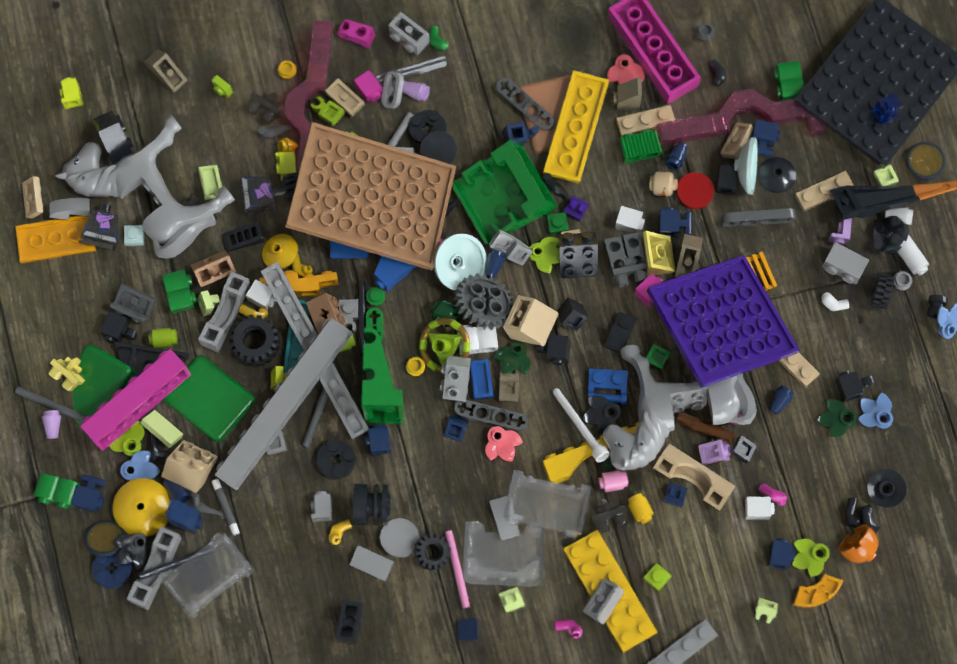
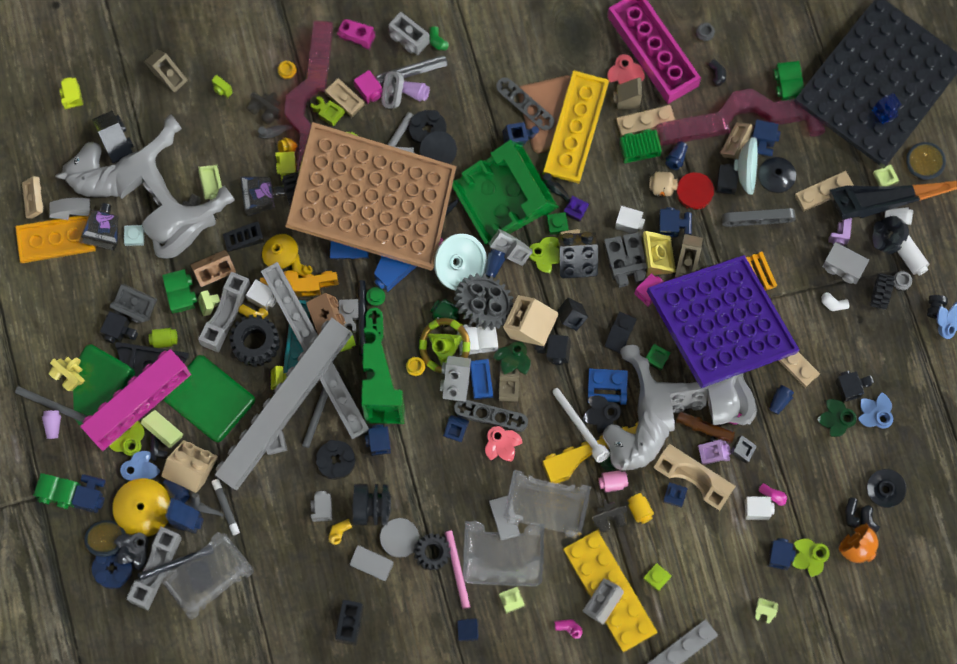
light orange tile [793,574,843,608] -> none

